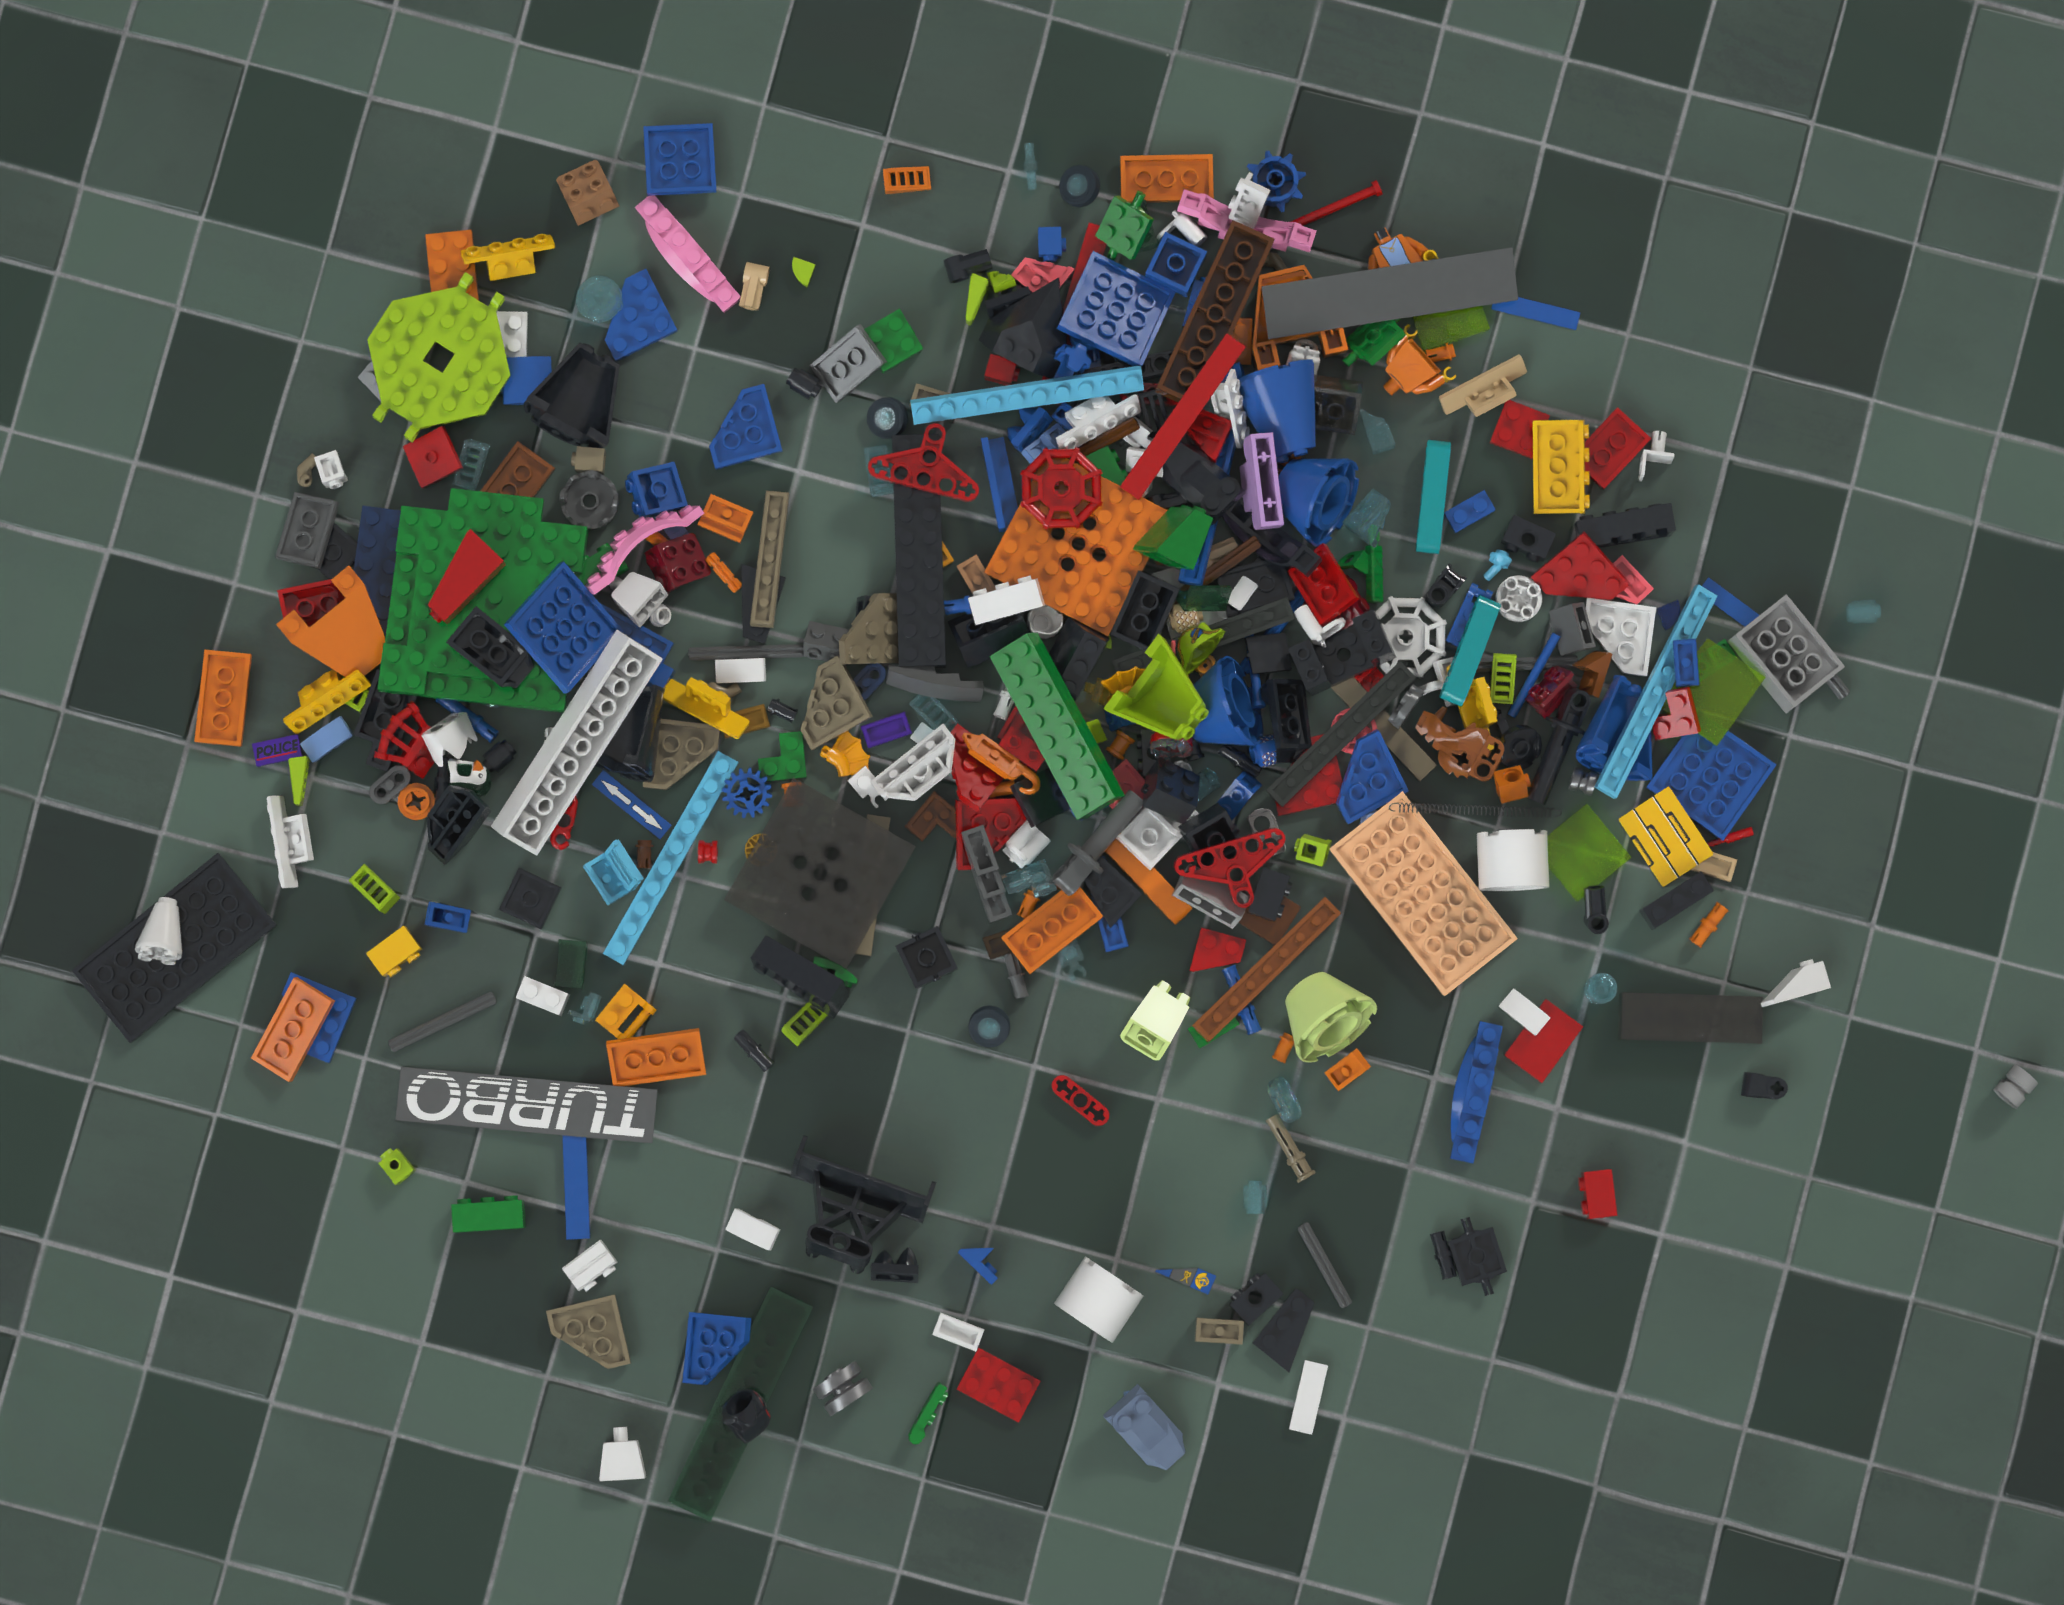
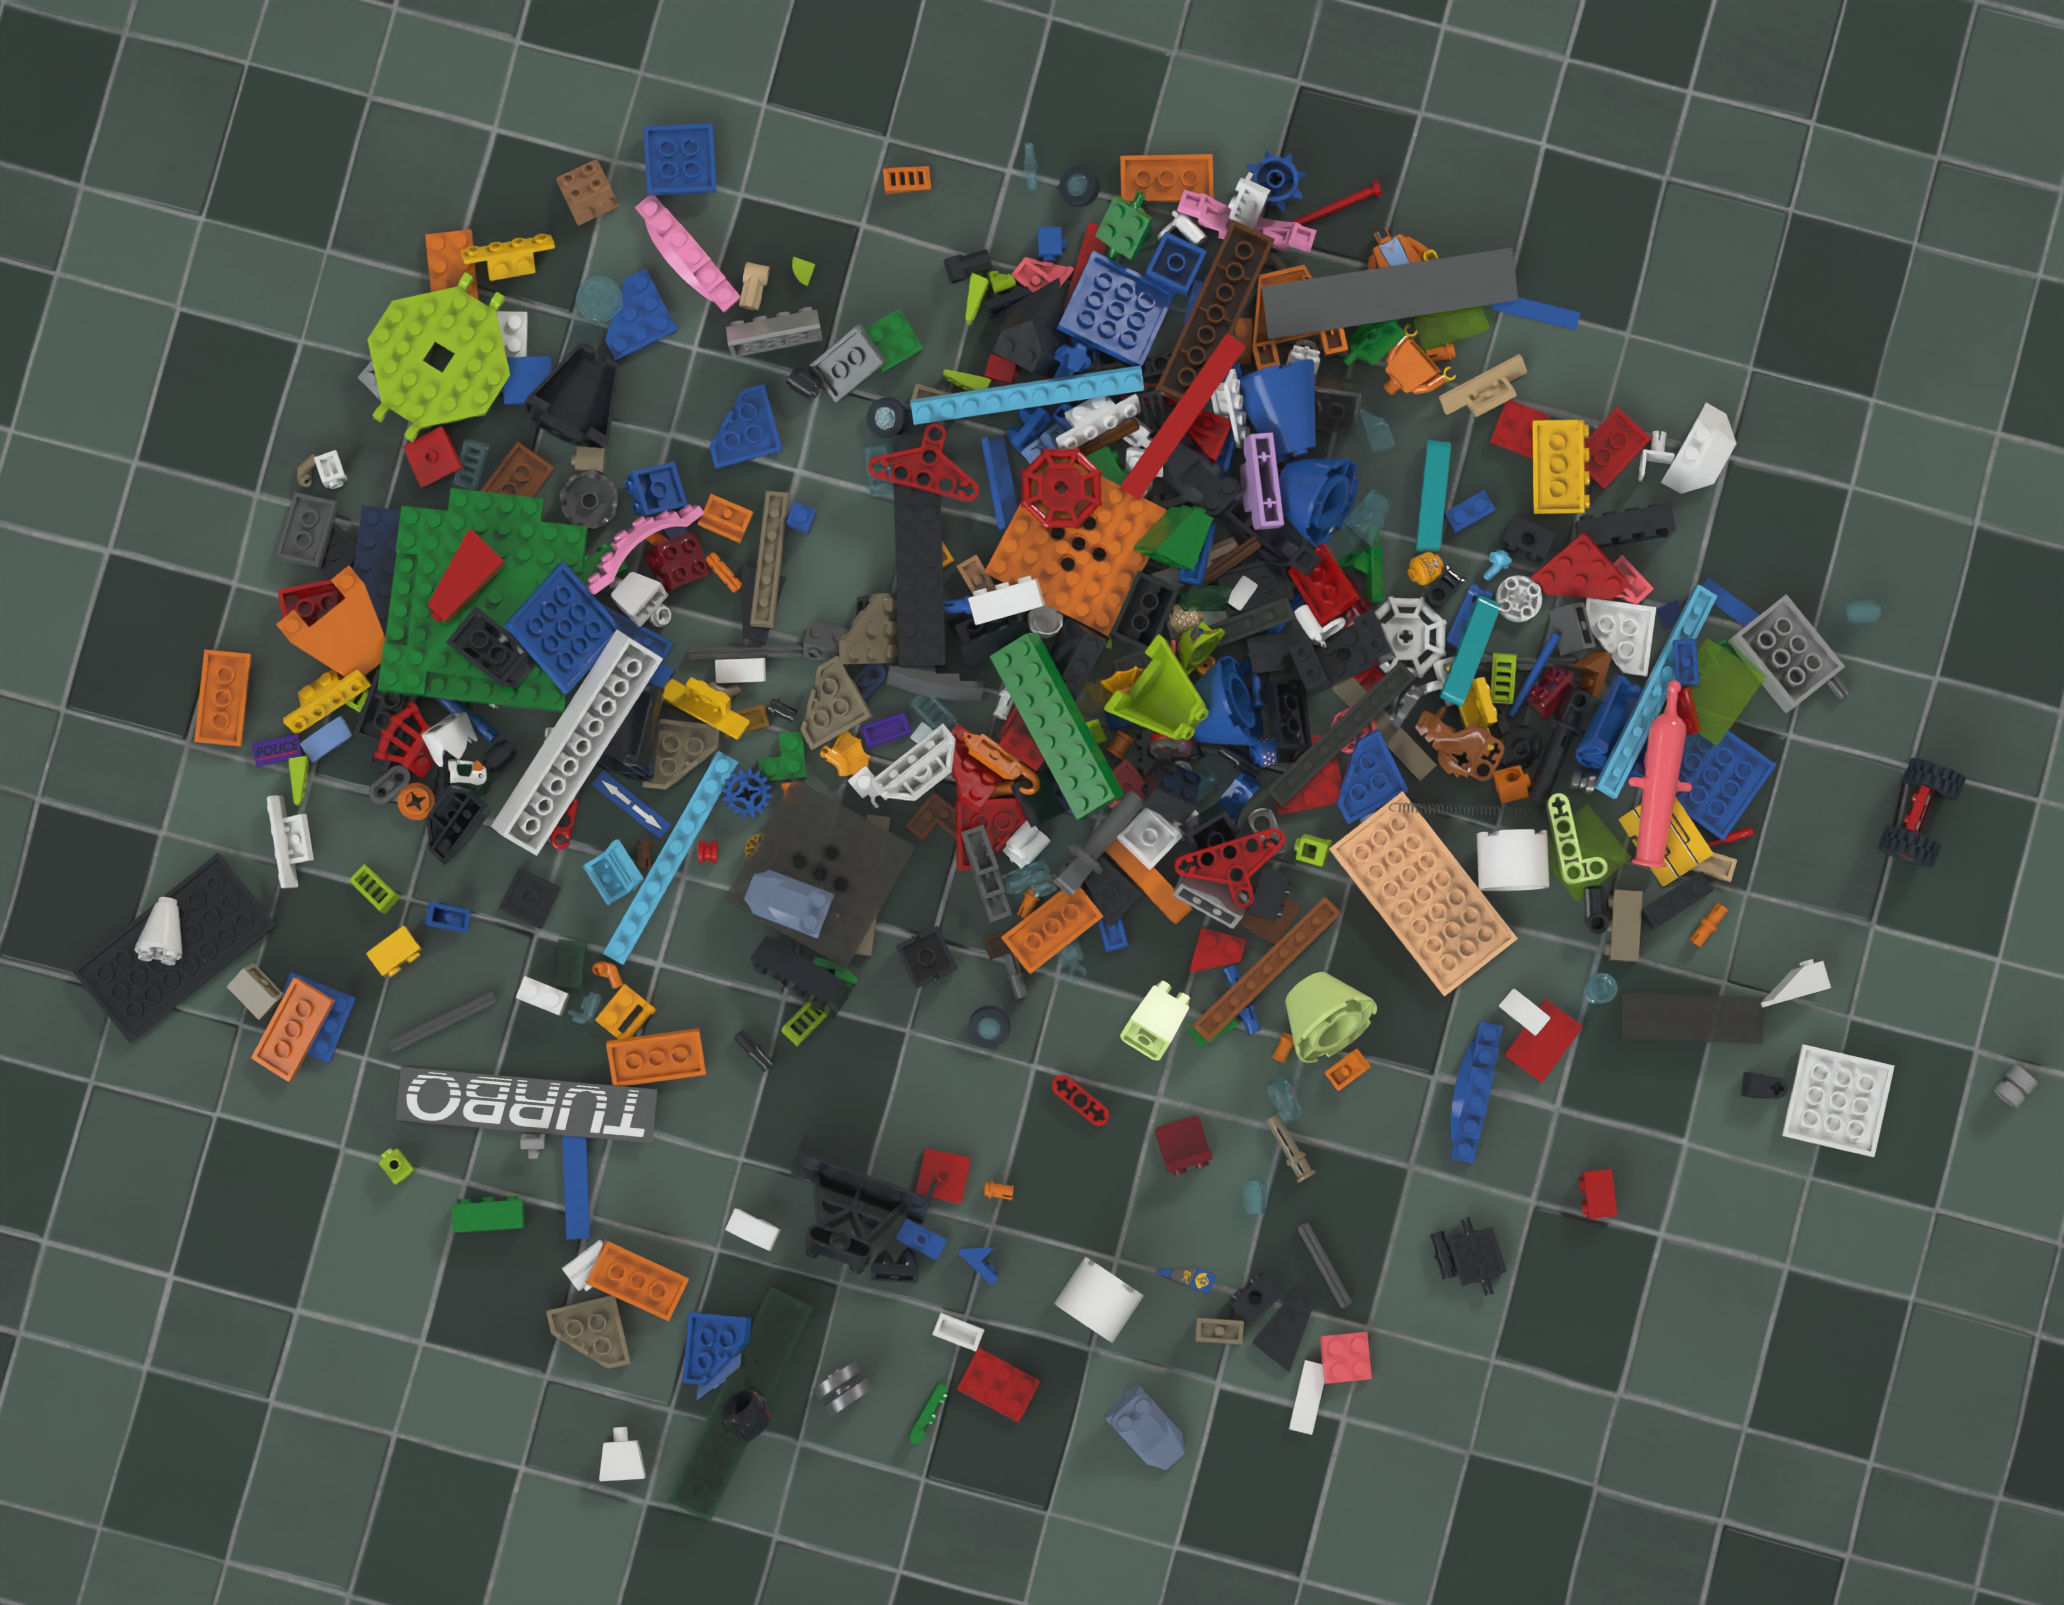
none -> panel [227,963,284,1020]
none -> light grey tile [520,1132,546,1159]
none -> orange plate [585,1240,689,1321]
none -> orange arm [592,961,623,989]
none -> medium blue piece [696,1353,741,1401]
none -> light grey slope [726,307,823,358]
none -> sand blue slope [744,870,835,939]
none -> blue brick [786,501,817,535]
none -> blue plate [895,1218,948,1261]
none -> red plate [916,1148,971,1204]
none -> lime slope [943,369,992,391]
none -> orange pin [983,1180,1014,1200]
none -> dark red bracket [1155,1116,1213,1176]
none -> coral plate [1320,1332,1372,1384]
none -> light orange head [1408,552,1444,586]
none -> yellowish green beam [1546,793,1607,884]
none -> dark tan brick [1604,890,1643,963]
none -> coral piece [1629,680,1692,868]
none -> white wedge [1661,403,1737,494]
none -> white plate [1781,1044,1894,1157]
none -> black plate [1878,758,1966,868]

